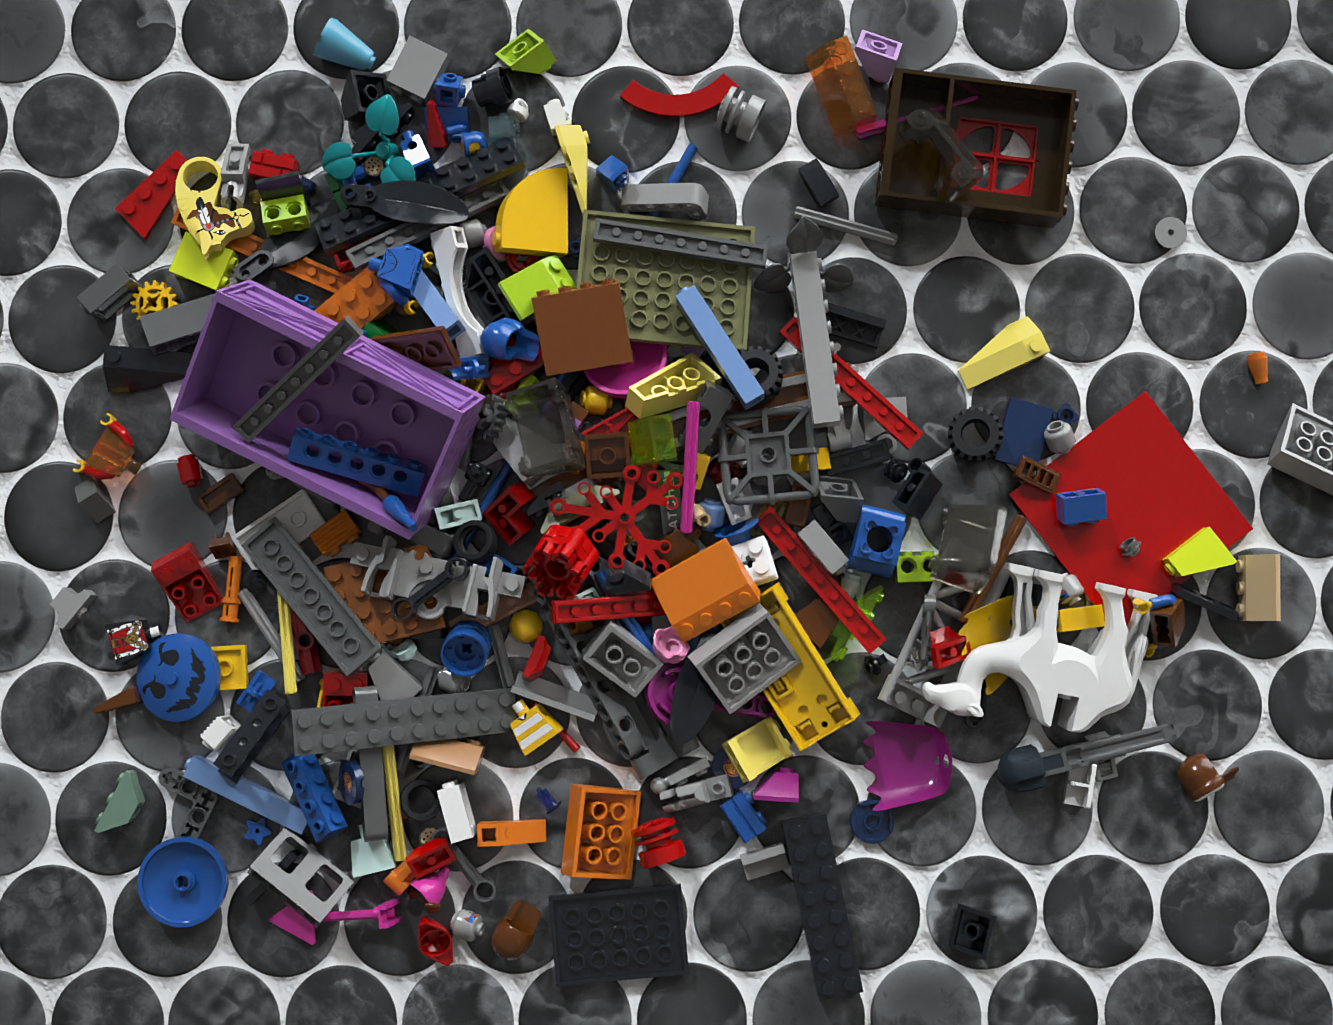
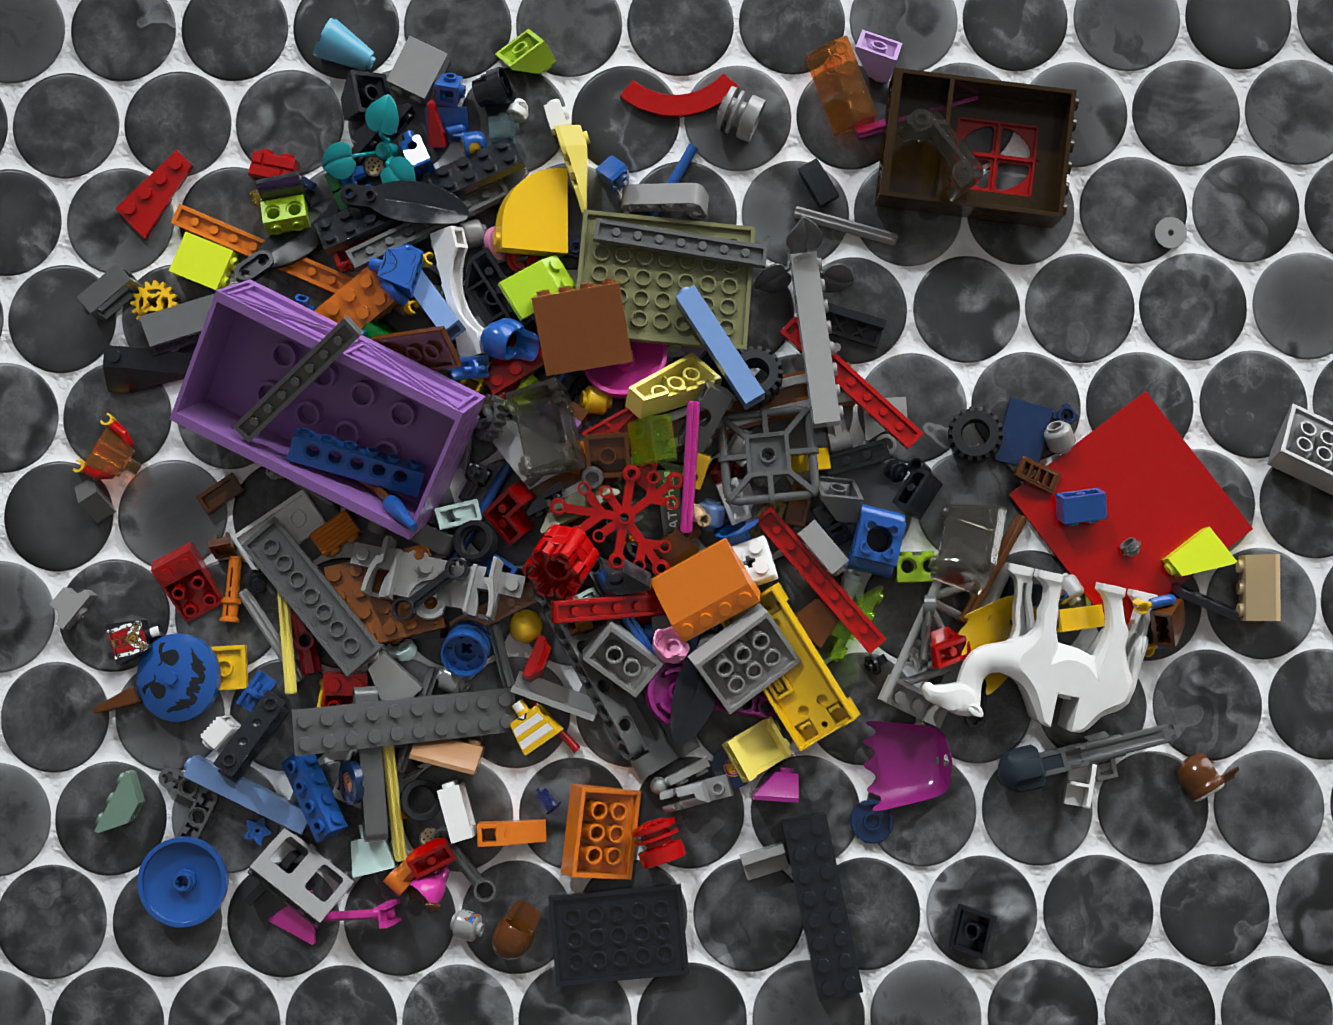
light yellow animal [175,157,255,261] -> none
red brick [176,454,203,488] -> none
light grey plate [220,143,251,210] -> none
red hat [418,916,453,966] -> none
blue brick [720,790,767,843] -> none
light yellow wedge [958,316,1050,390] -> none
orange cone [1246,351,1268,384] -> none
none -> dark grey tile [581,466,604,489]

